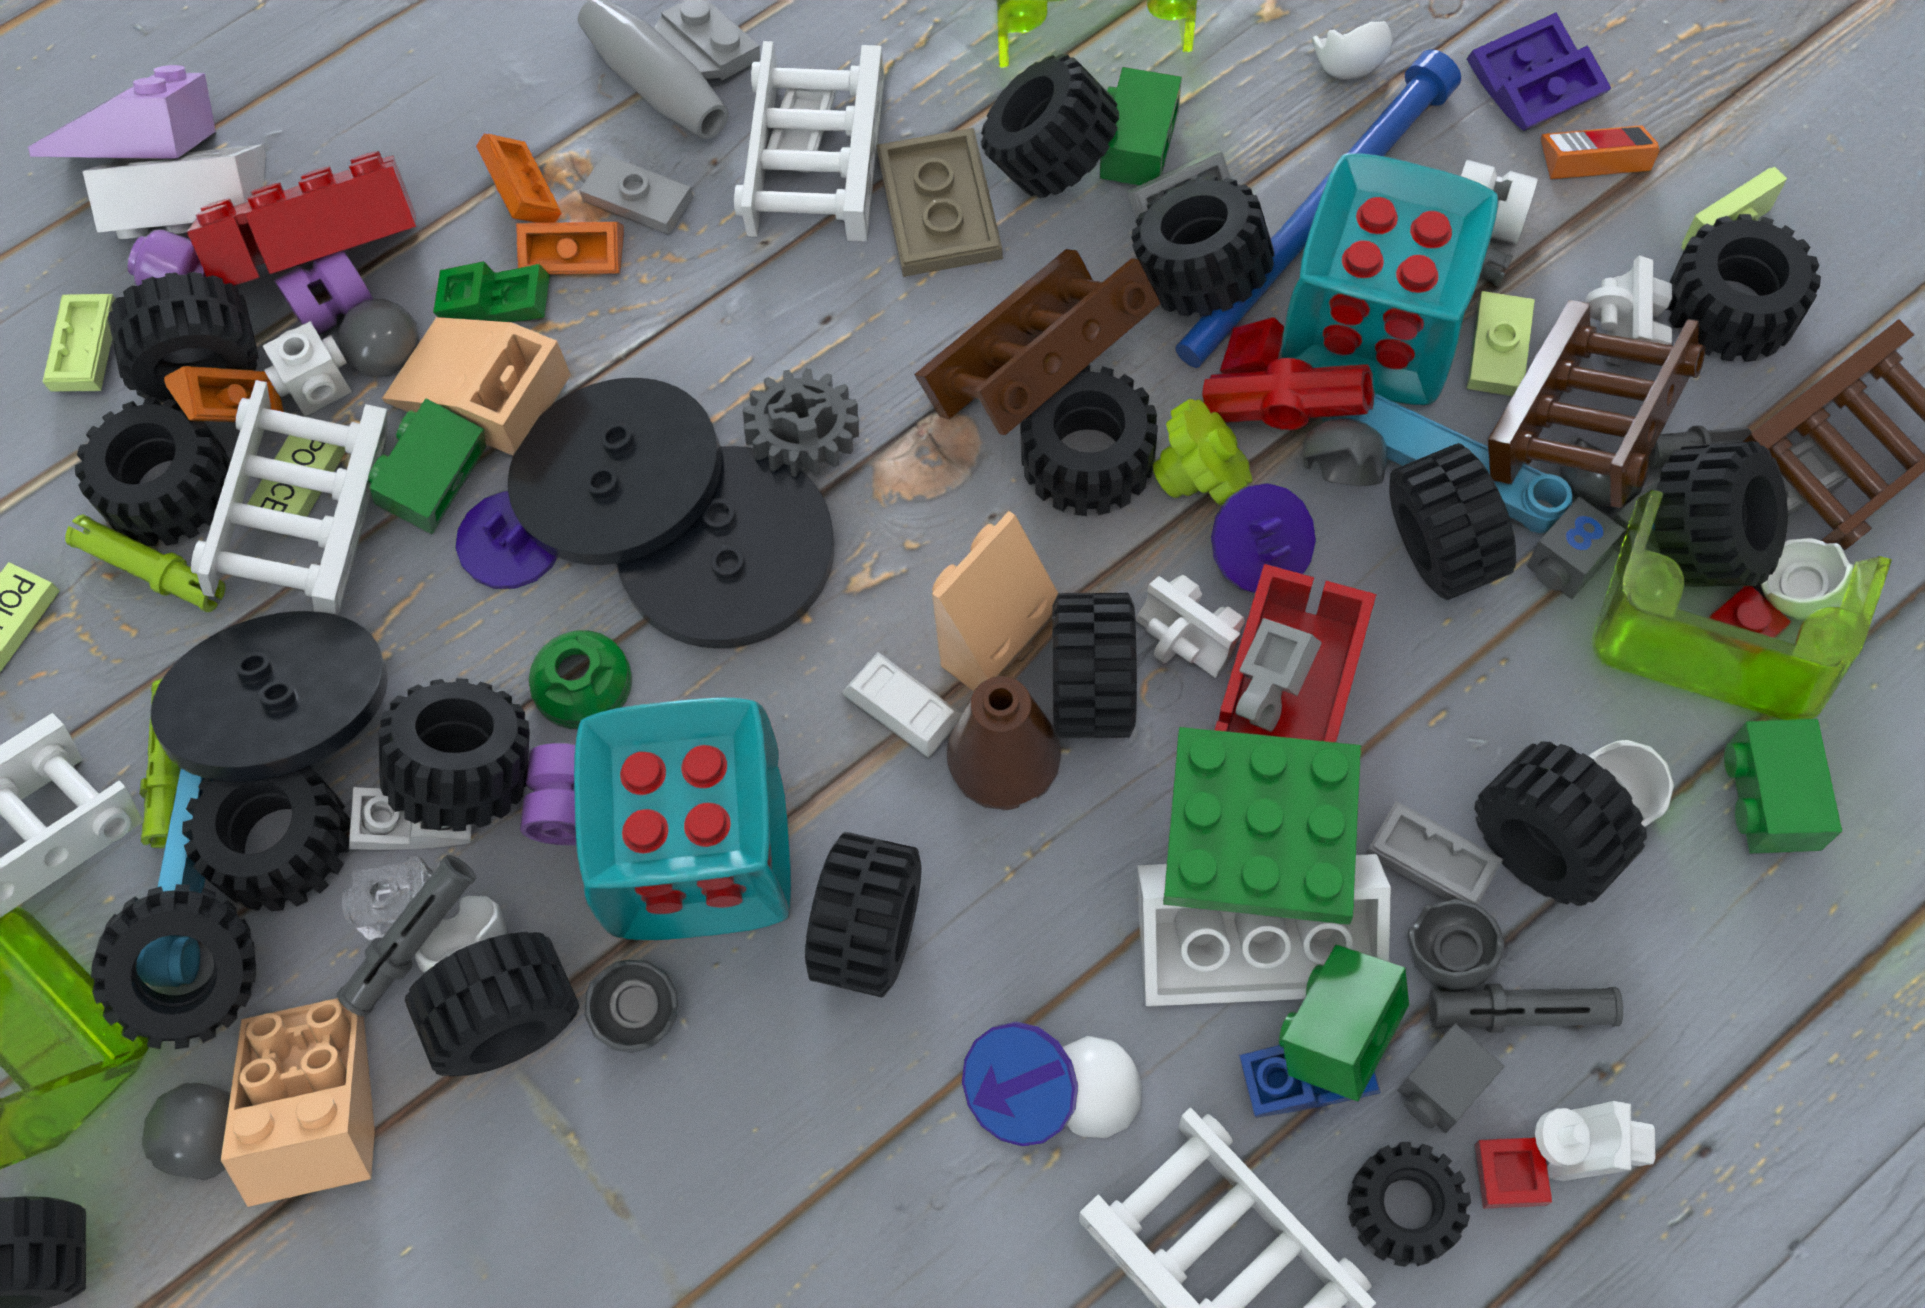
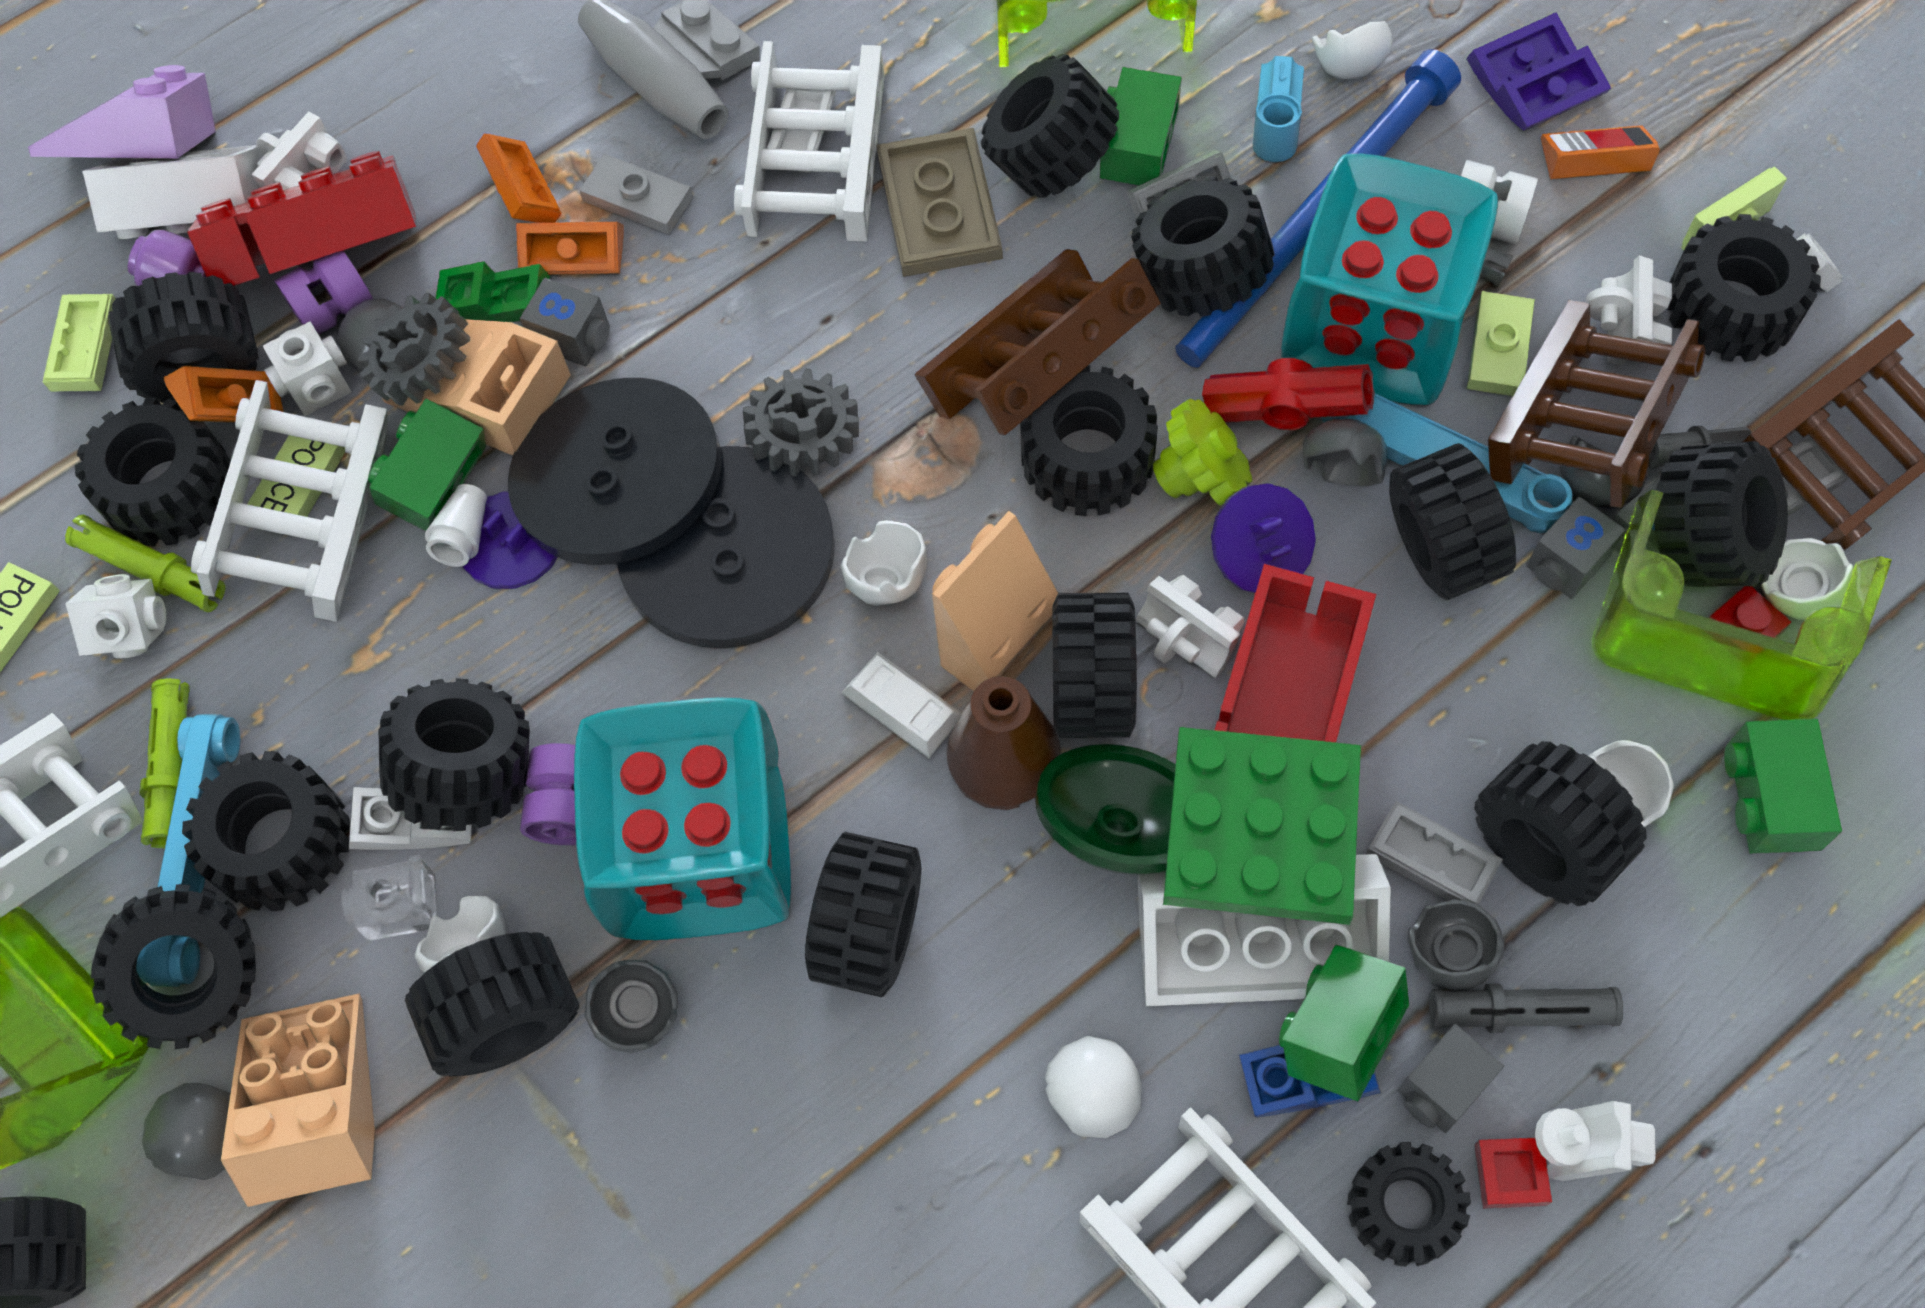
black plate [151,611,388,782] -> none
dark grey pin [337,855,476,1016] -> none
green piece [529,630,632,729] -> none
blue piece [962,1021,1078,1147] -> none
red plate [1220,317,1284,374] -> none
light grey plate [1236,618,1322,732] -> none
none -> white brick [65,574,166,658]
none -> white hips [251,111,347,190]
none -> dark grey gear [358,293,470,406]
none -> white cone [425,484,487,567]
none -> dark grey brick [520,278,610,367]
none -> white hair [841,520,927,606]
none -> dark green dish [1035,744,1175,875]
none -> medium azure piece [1252,56,1304,162]
none -> white tile [1796,233,1843,293]

